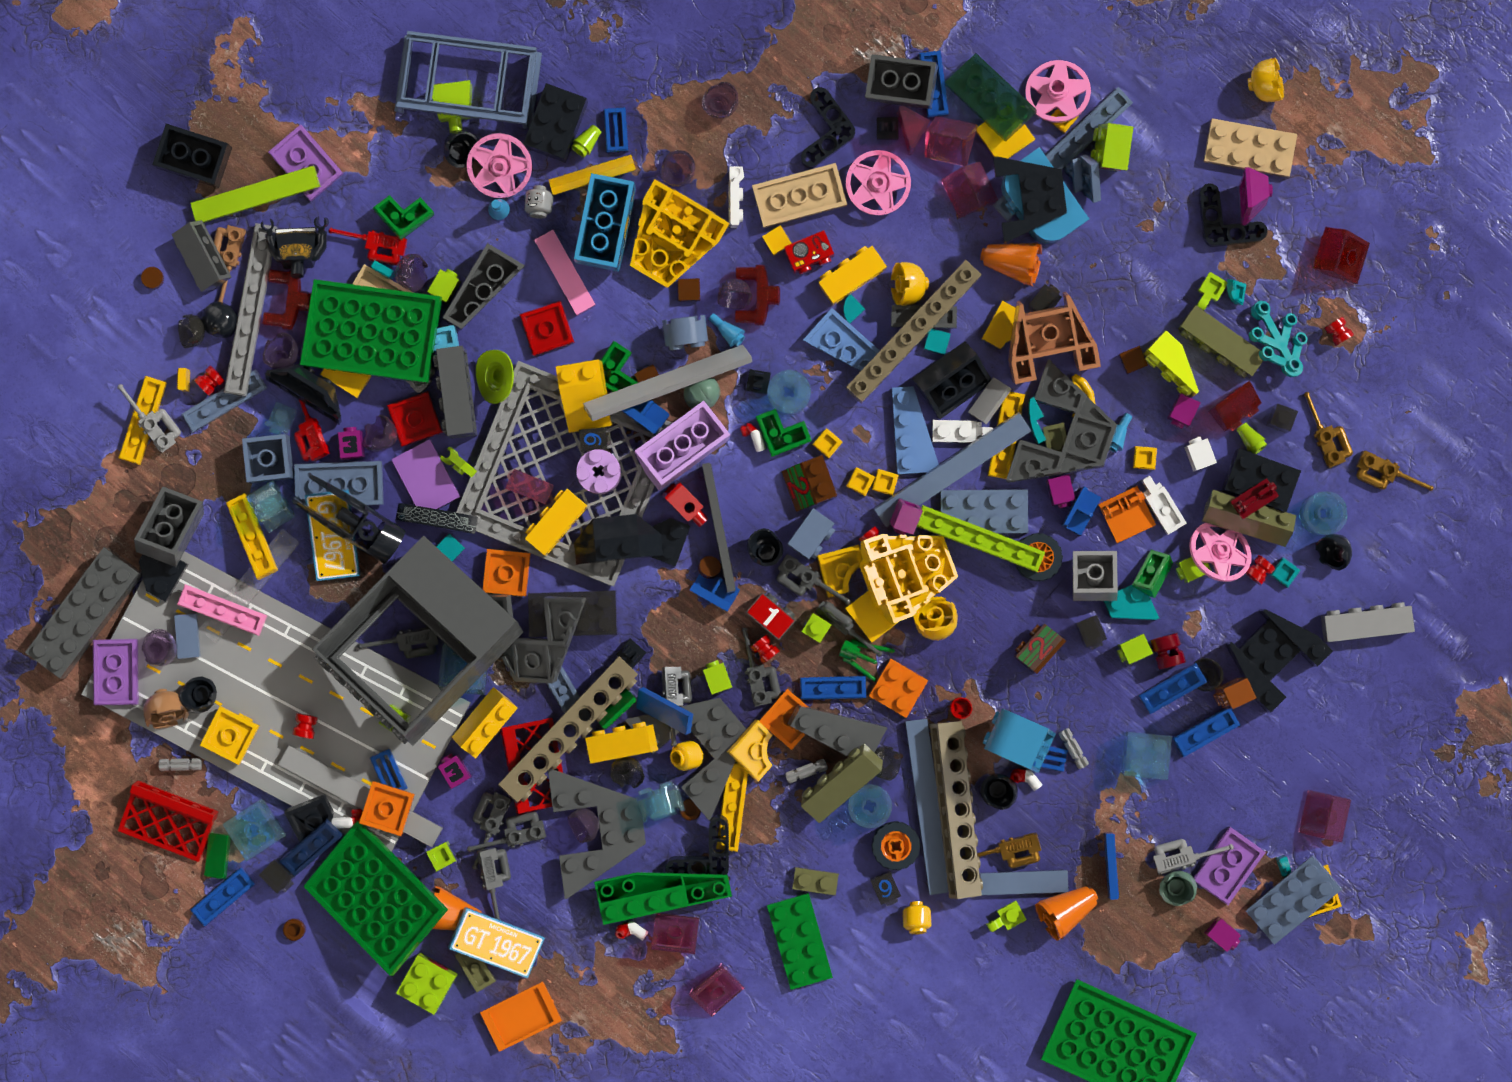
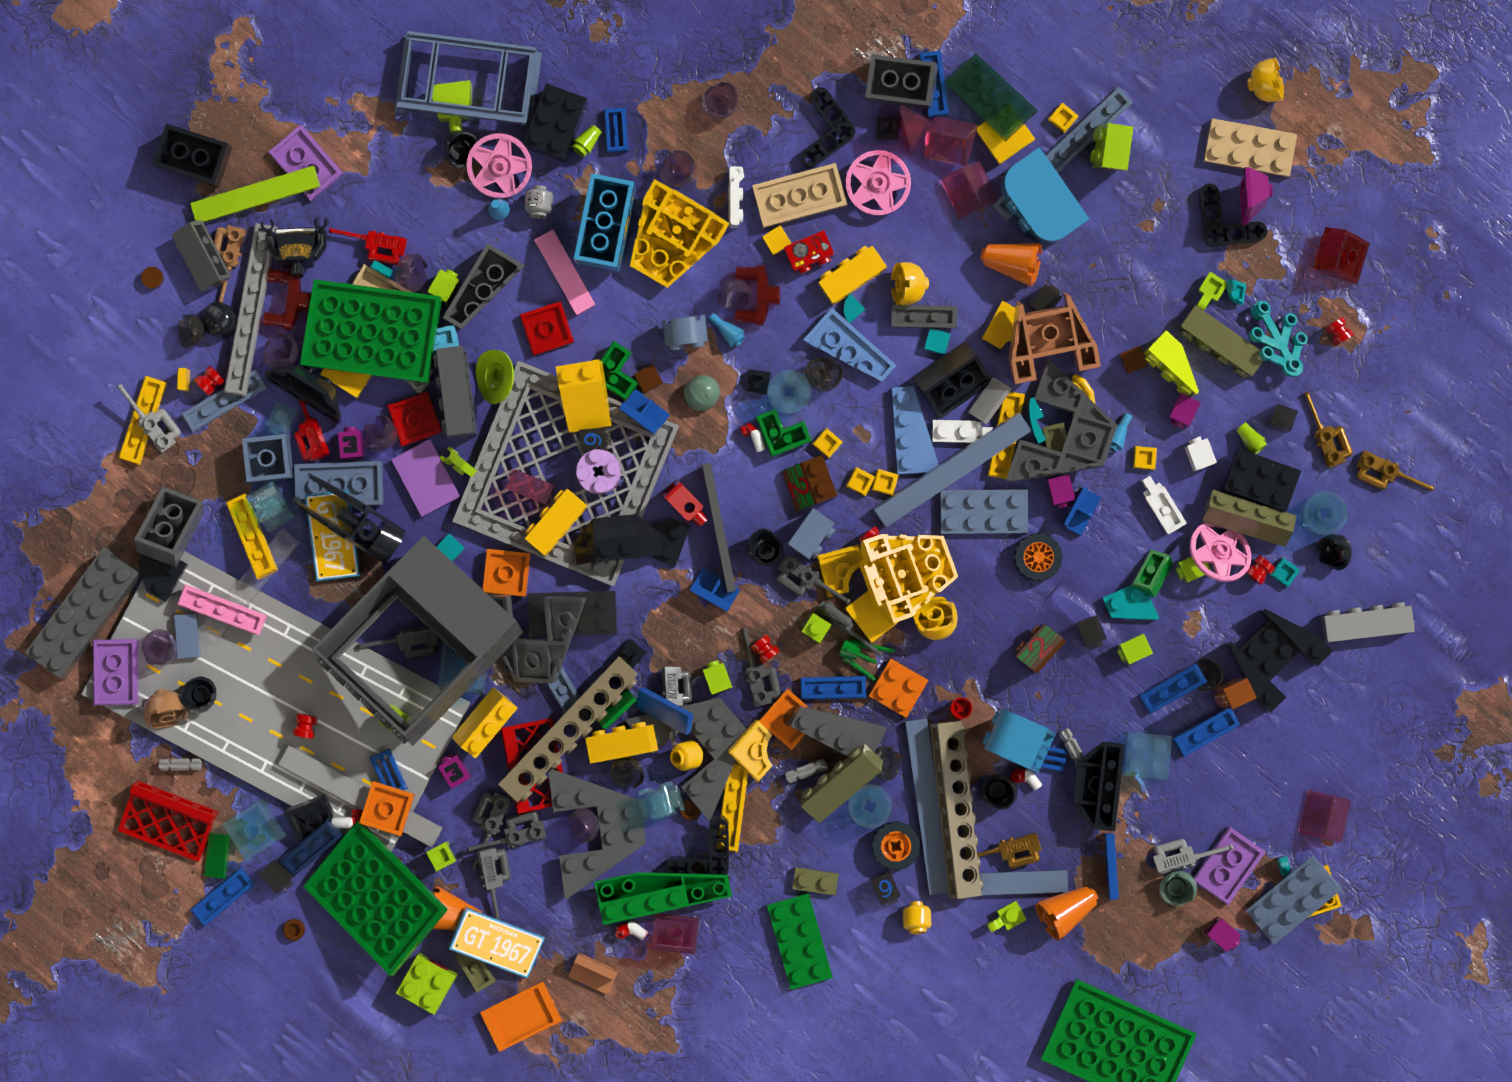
yellow plate [200,706,260,765] -> none
green brick [373,195,434,240] -> none
black sticker [396,503,478,534] -> none
yellow tile [549,154,636,195] -> none
light grey tile [583,344,752,421] -> none
lavender slope [635,401,731,491] -> none
reddish brown tile [678,278,700,302] -> none
clear pink slope [689,962,744,1017] -> none
reddish brown tile [698,556,721,579] -> none
red brick [746,592,796,640] -> none
dark tan brick [846,260,982,404] -> none
magenta brick [890,498,923,535] -> none
lime tile [917,505,1045,572] -> none
black wing [993,157,1067,243] -> none
bright pink wheel [1026,60,1091,123] -> none
sand blue slope [1064,155,1101,203] -> none
light grey brick [1073,551,1118,601] -> none
orange hinge [1098,486,1156,543] -> none
dark red wheel [1150,633,1186,670] -> none
clear red slope [1208,381,1262,432] -> none
dark red hinge [1230,478,1279,520] -> none
none -> nougat panel [569,952,619,994]
none -> clear smoke hair [805,357,843,393]
none -> black wedge [1073,741,1125,831]

